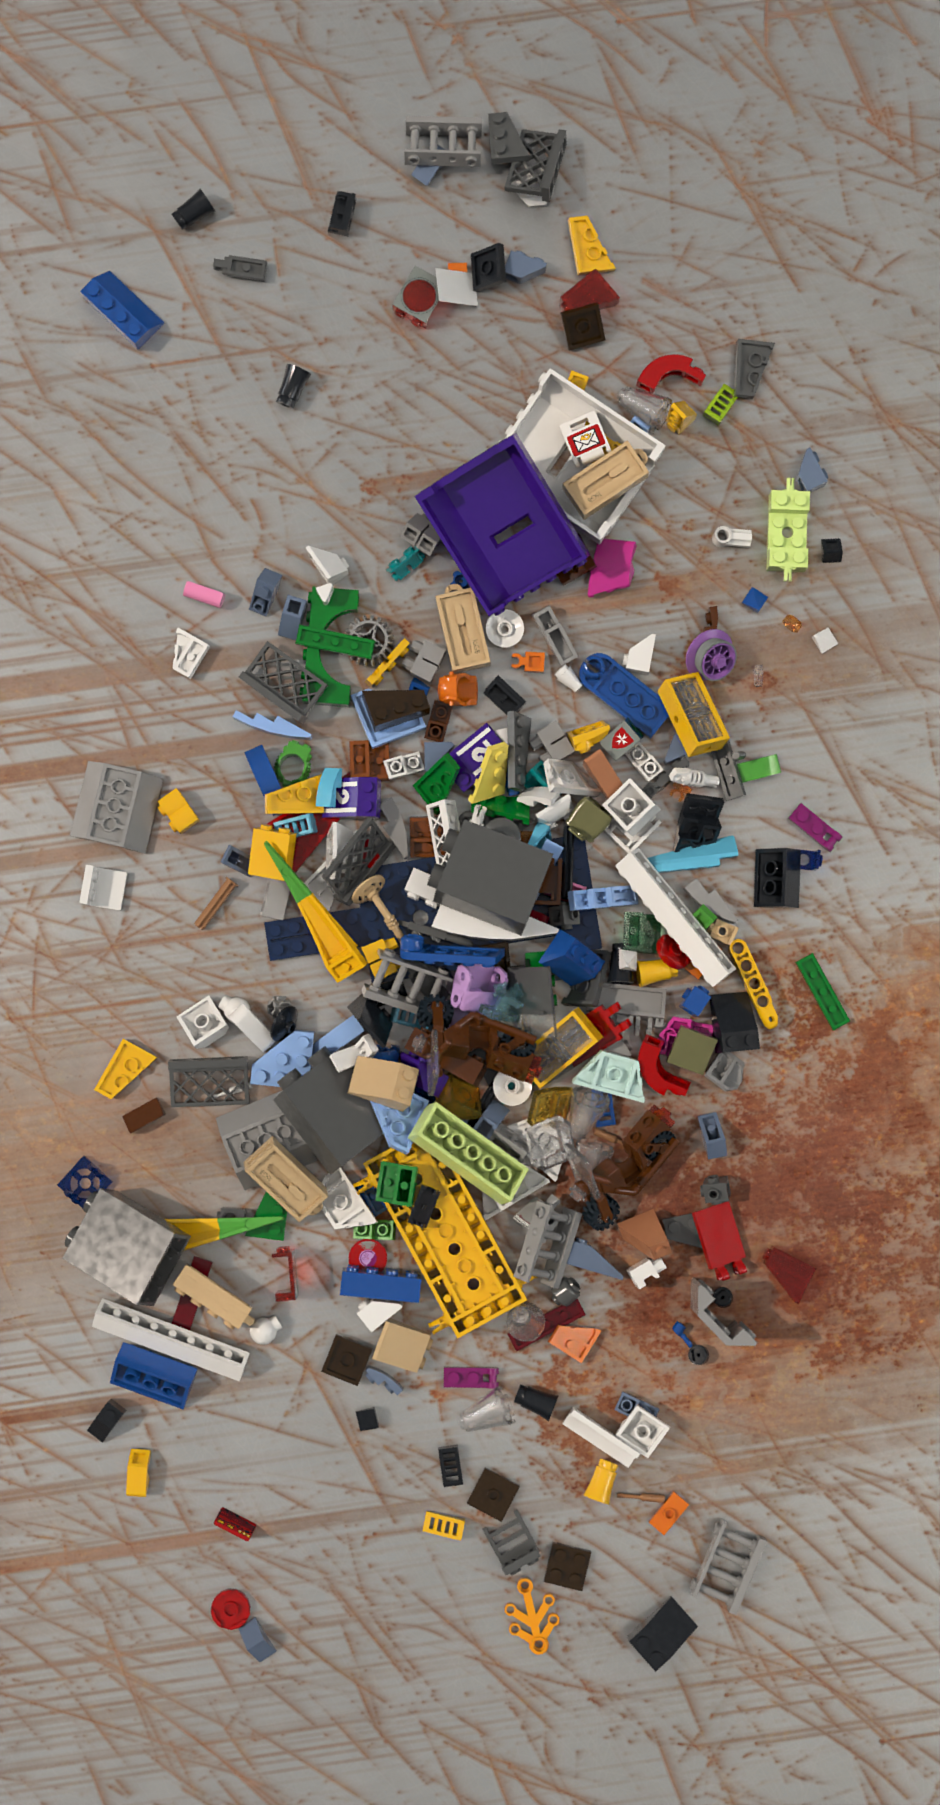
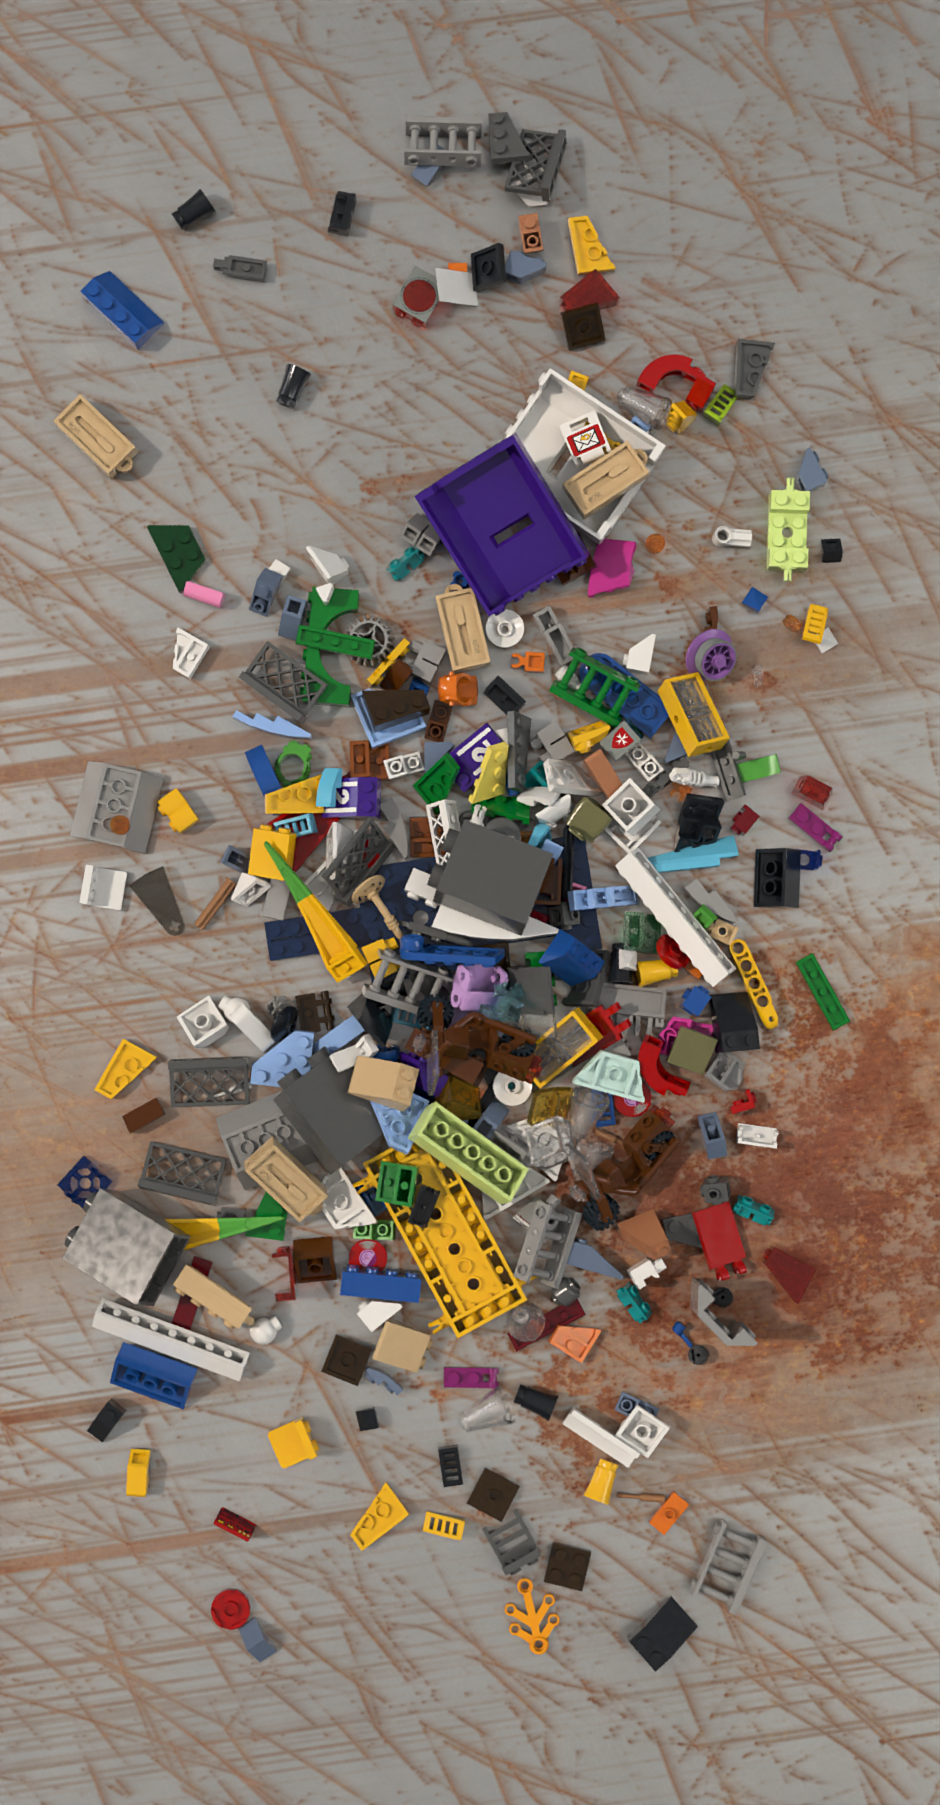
none -> tan piece [53,394,138,479]
none -> clear orange tile [110,815,130,835]
none -> clear smoke piece [129,866,185,936]
none -> dark grey fence [138,1141,227,1206]
none -> dark green wing [147,525,206,593]
none -> white slope [231,872,271,907]
none -> yellow bracket [268,1417,320,1468]
none -> white slope [269,559,291,586]
none -> reddish brown slope [293,1236,337,1284]
none -> dark brown plate [295,991,335,1032]
none -> yellow wing [350,1482,410,1551]
none -> reddish brown slope [379,658,413,690]
none -> nougat slope [518,213,543,254]
none -> green fence [549,647,641,728]
none -> red tile [612,1082,652,1117]
none -> teal hinge [616,1281,652,1324]
none -> clear orange tile [646,533,665,554]
none -> red slope [685,374,716,413]
none -> red bracket [729,1089,757,1114]
none -> dark red brick [730,804,760,836]
none -> teal hinge [733,1195,775,1226]
none -> white hinge [736,1123,779,1149]
none -> clear red torso [791,775,833,811]
none -> yellow slope [802,604,828,644]

